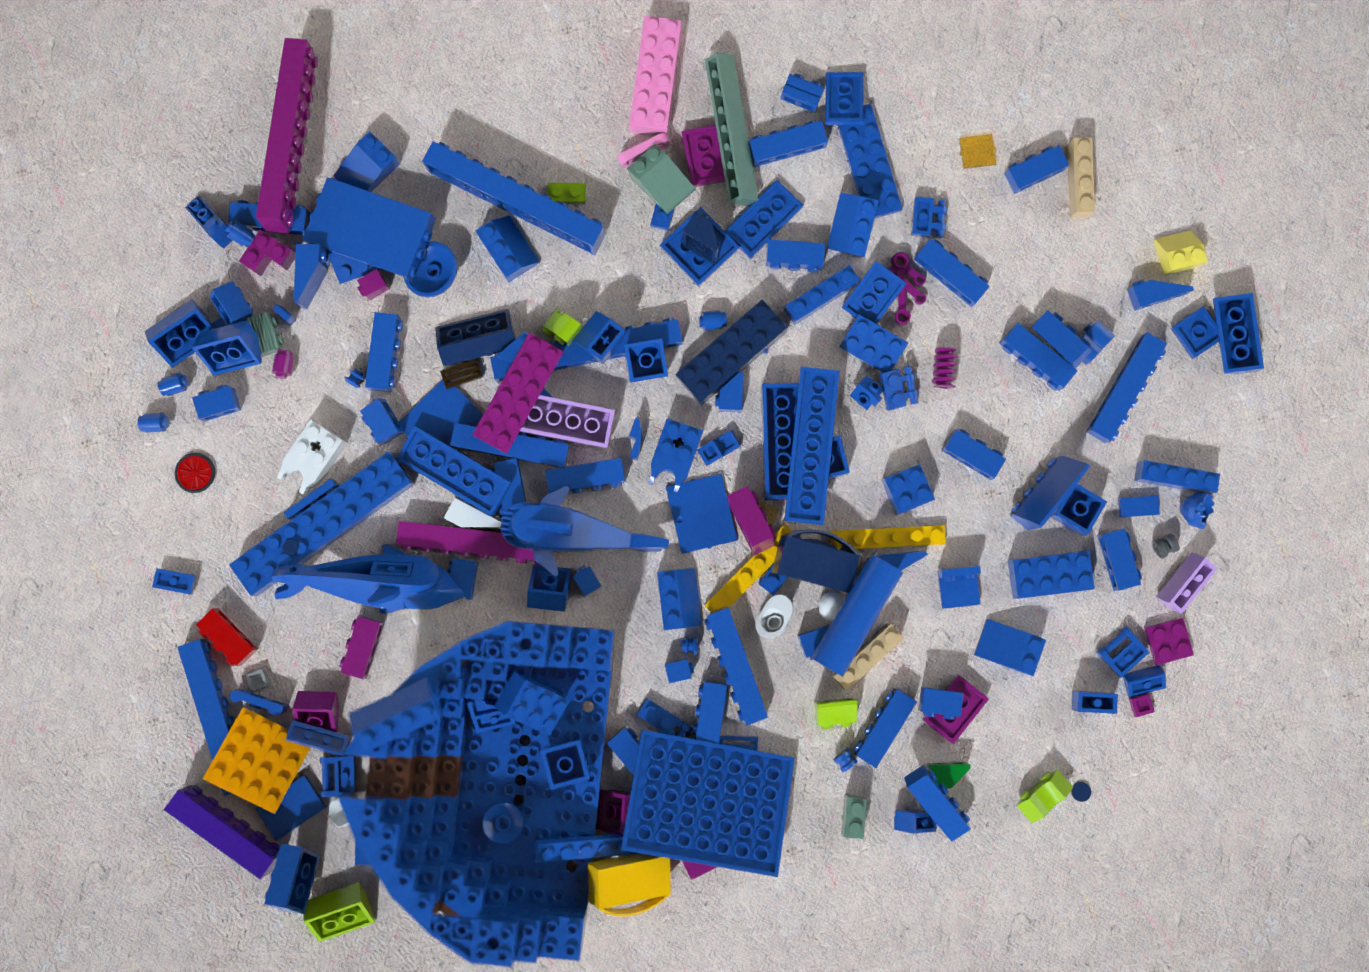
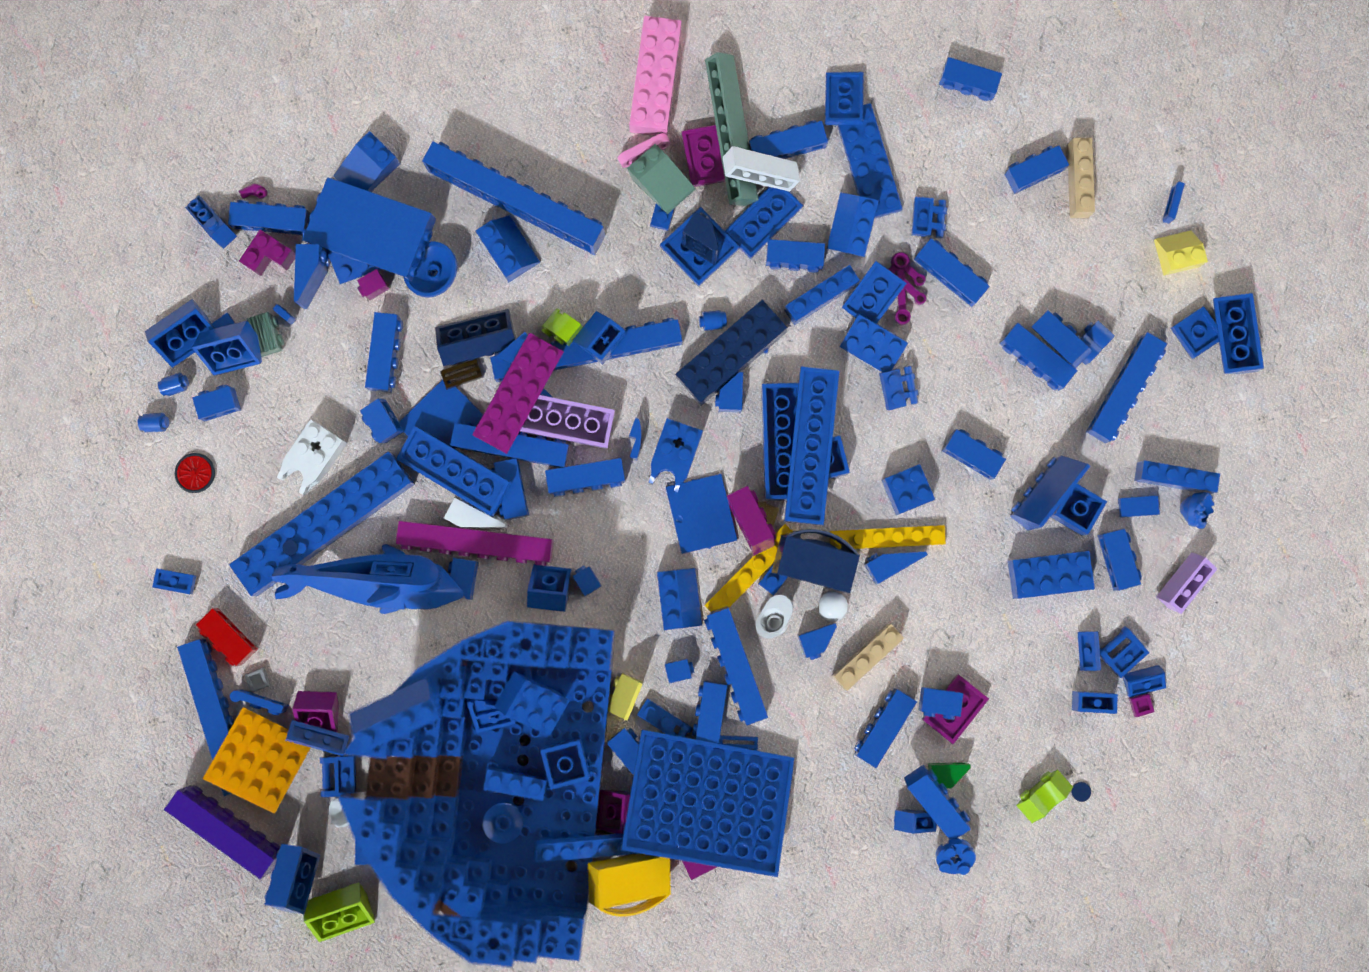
blue brick [210,281,253,325] -> none
blue brick [225,220,256,247] -> none
blue tile [255,775,326,841] -> none
magenta brick [256,38,318,233] -> none
magenta brick [272,350,294,379] -> none
blue plate [284,479,339,520] -> none
magenta brick [340,616,384,679] -> none
blue wheel [344,368,366,388] -> none
blue animal [501,486,669,576] -> none
lime plate [548,183,586,204] -> none
blue slope [624,338,668,383] -> none
blue wheel [682,636,698,655] -> none
blue slope [697,430,741,466] -> none
blue brick [780,74,825,113] -> none
blue piece [811,554,903,677] -> none
lime slope [814,698,857,729] -> none
blue wheel [833,748,858,773] -> none
sand green brick [841,794,867,839] -> none
blue brick [850,375,884,410] -> none
magenta piece [932,348,959,389] -> none
blue bracket [937,566,981,609] -> none
clear yellow piece [959,134,996,169] -> none
blue slope [974,619,1046,676] -> none
blue slope [1127,279,1194,311] -> none
magenta plate [1144,618,1194,665] -> none
dark grey wheel [1152,533,1180,559] -> none
none -> magenta arm [239,183,268,199]
none -> blue brick [483,767,548,801]
none -> light yellow slope [608,673,643,721]
none -> white brick [723,146,800,191]
none -> blue plate [935,839,976,875]
none -> blue brick [938,57,1002,101]
none -> blue plate [1078,631,1101,671]
none -> blue tile [1162,182,1185,224]

